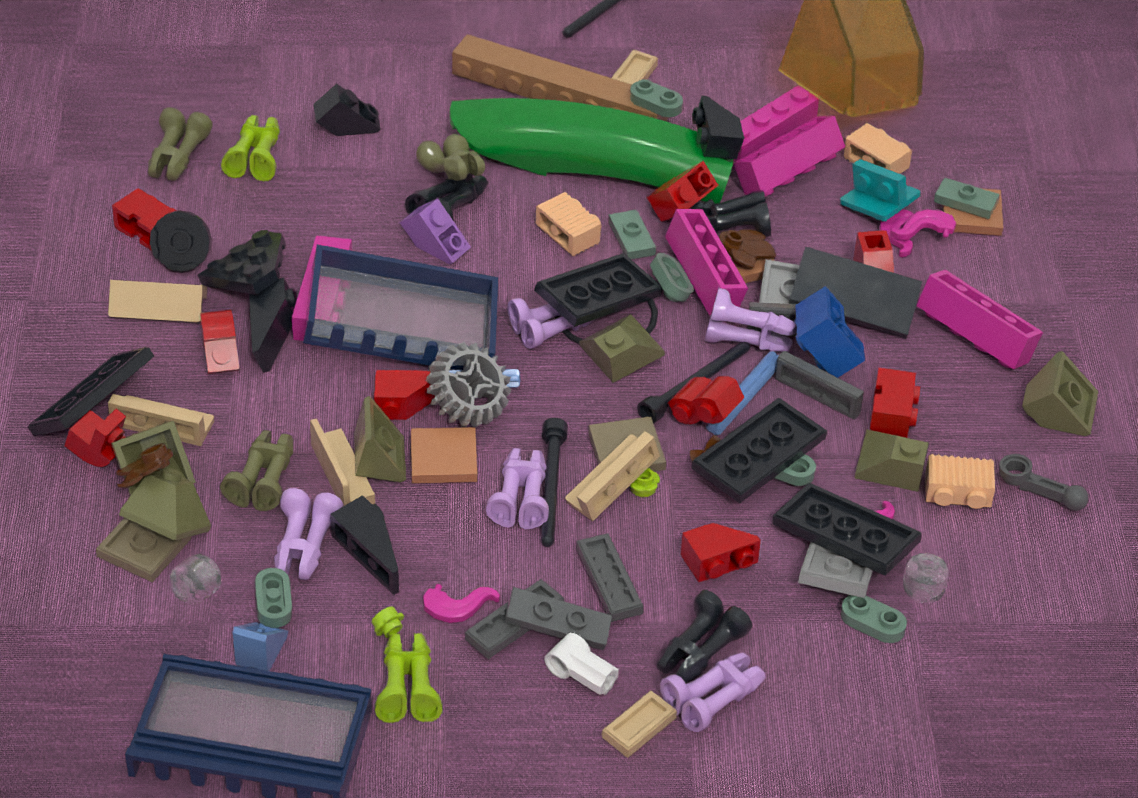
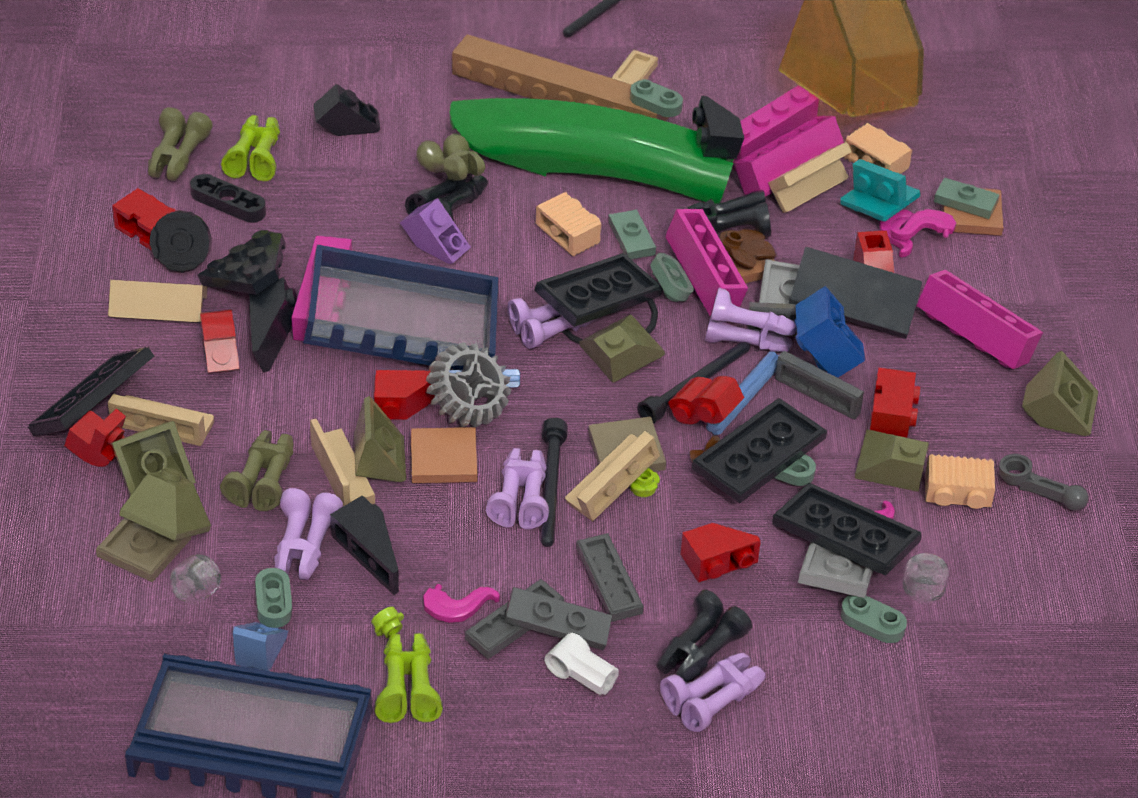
reddish brown plate [115,443,173,488] -> none
tan tile [602,691,677,758] -> none
red slope [646,161,718,222] -> none
none -> black beam [190,174,266,223]
none -> tan panel [768,142,852,213]

